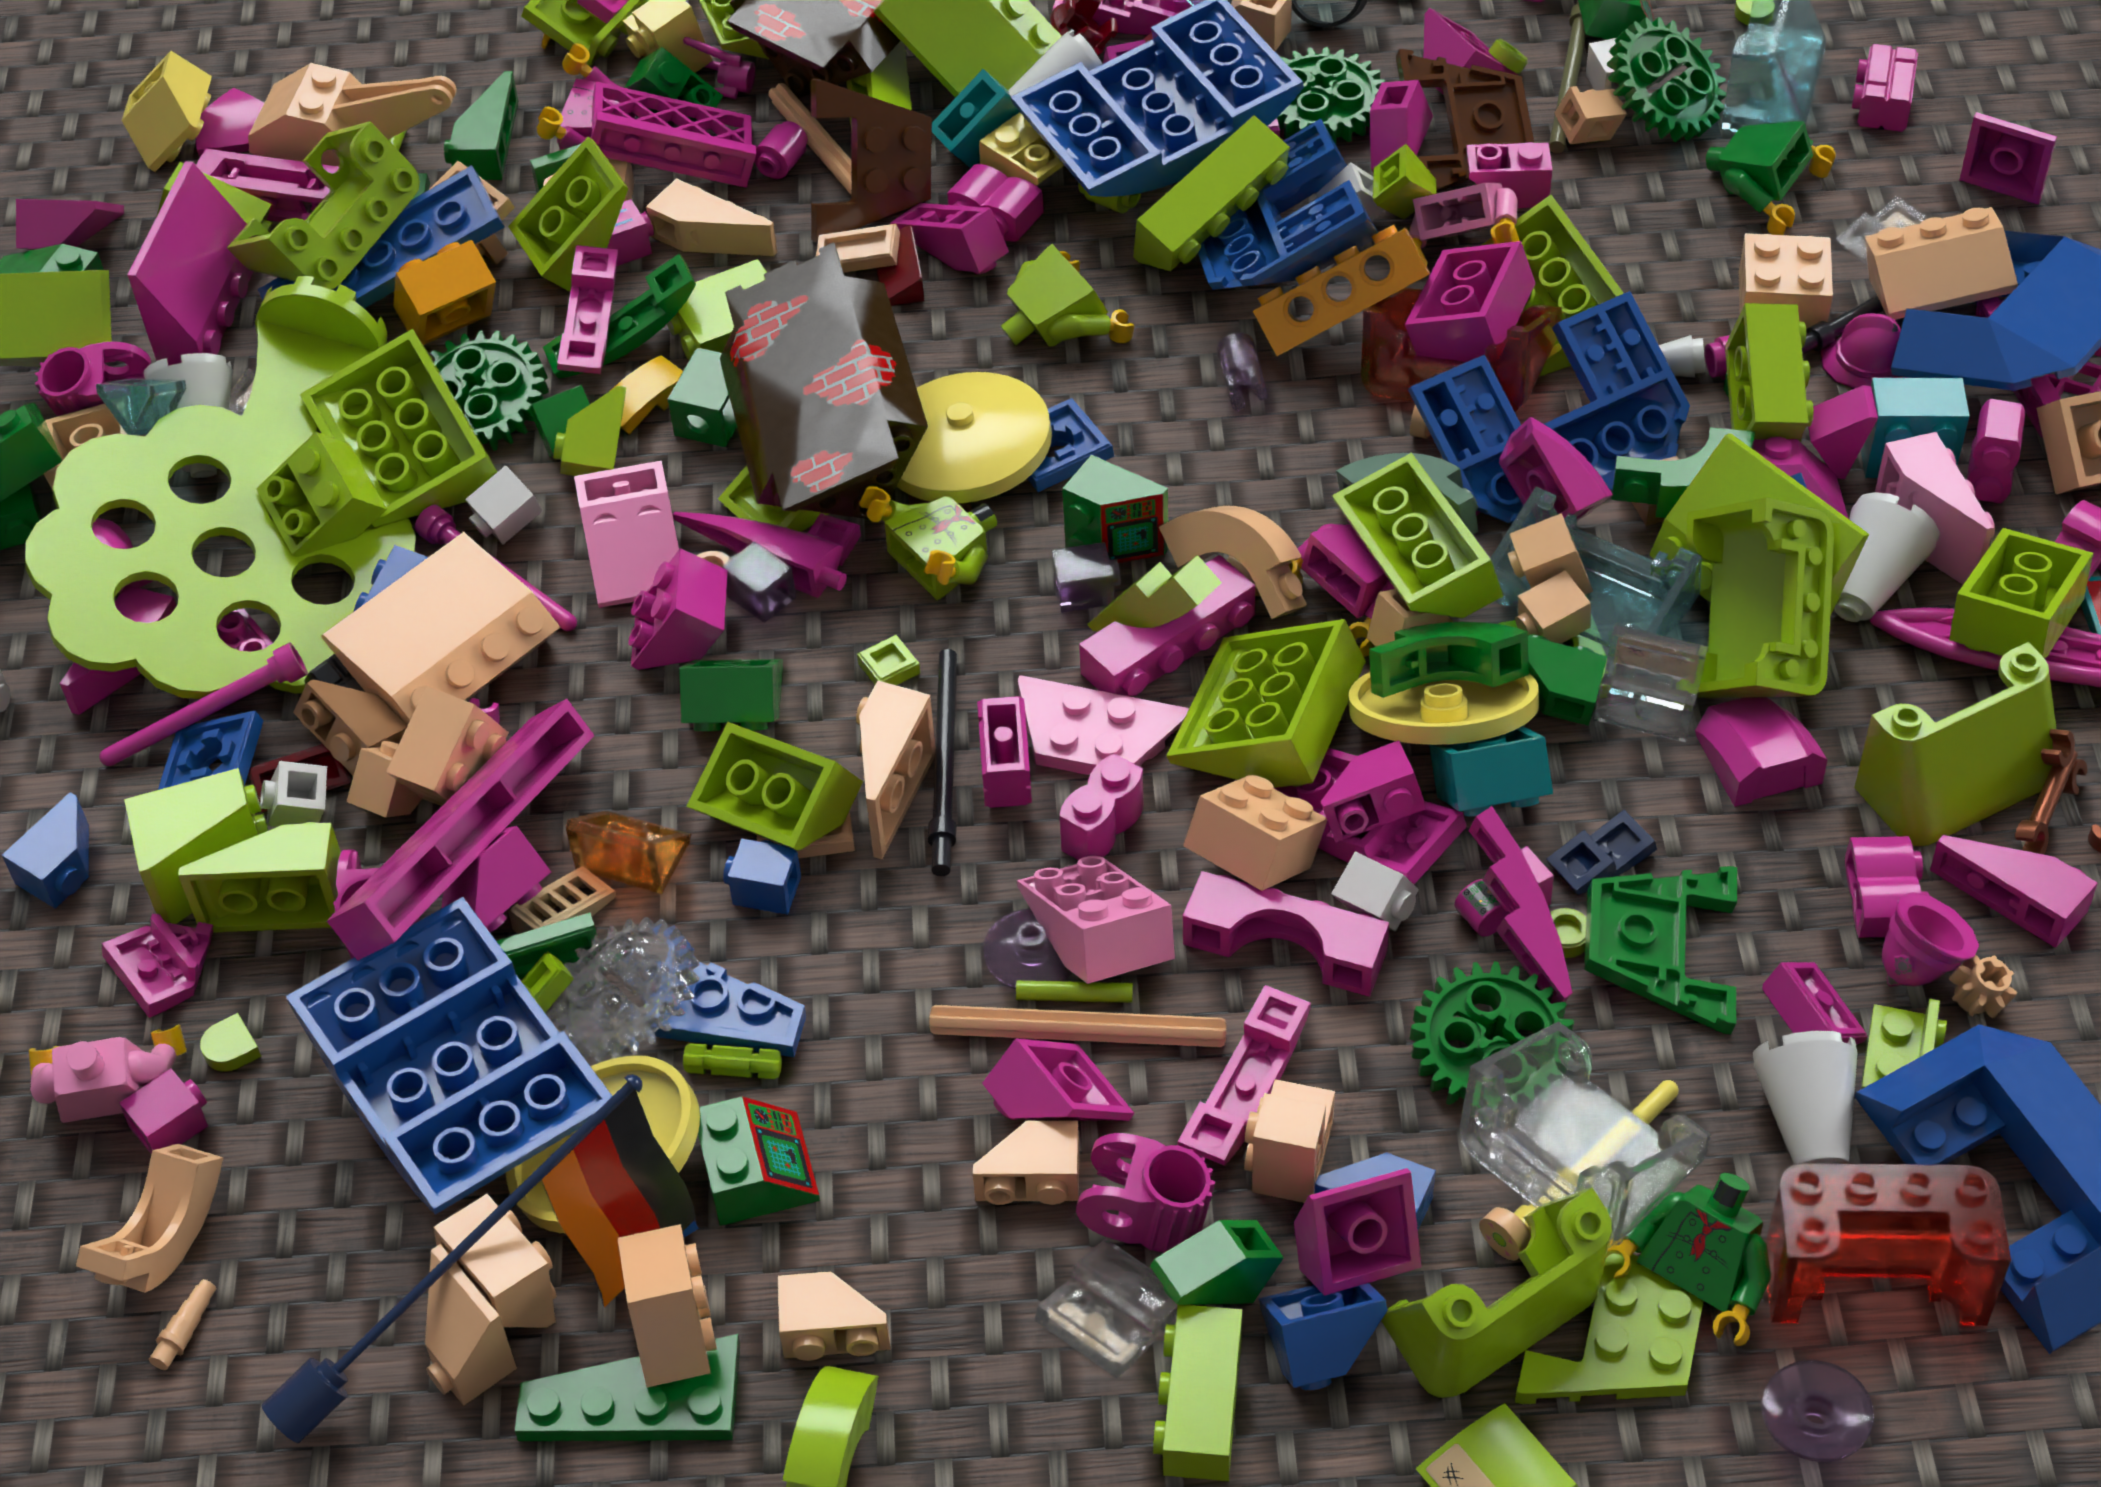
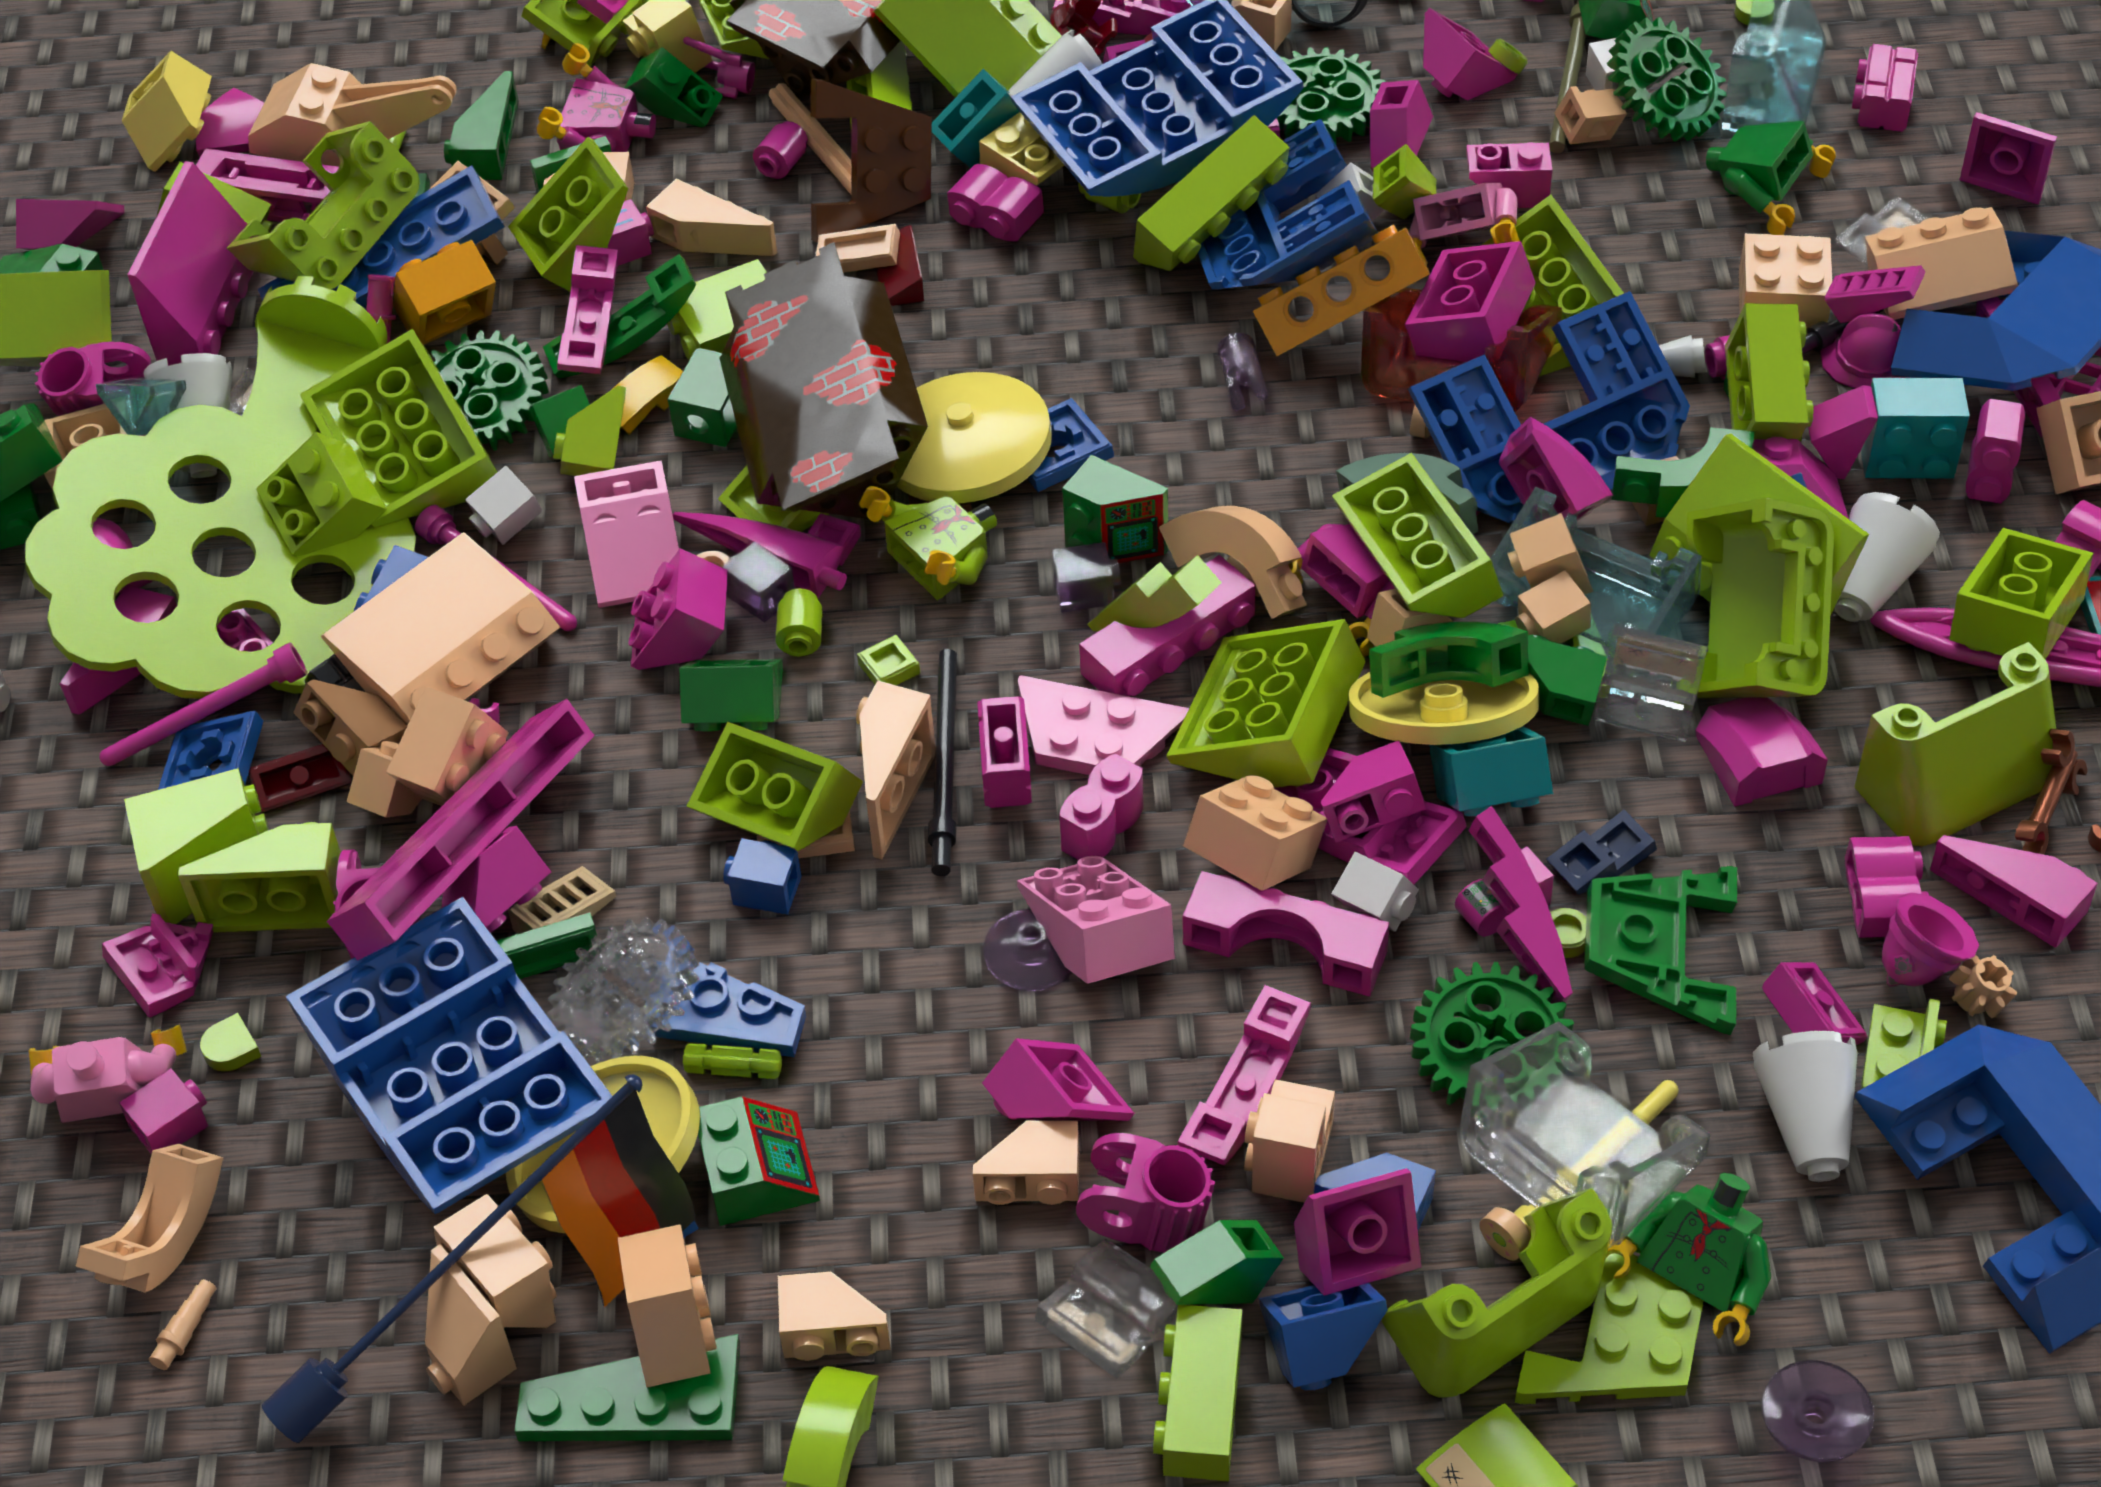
slope [2,792,89,909] -> none
white brick [260,761,327,827] -> none
lime tile [521,951,574,1013] -> none
clear orange slope [566,810,691,894] -> none
dark pink fence [590,82,756,188] -> none
dark pink slope [890,203,1009,274] -> none
light nougat axle [929,1005,1226,1047] -> none
lime torso [1000,244,1135,346] -> none
lime piece [1016,980,1133,1003] -> none
reddish brown wing [1396,49,1534,192] -> none
clear red windscreen [1765,1163,2011,1326] -> none
bright pink slope [1875,432,1995,585] -> none
none -> dark pink axle [366,274,396,343]
none -> lime brick [775,588,823,657]
none -> dark pink slope [1825,265,1925,324]

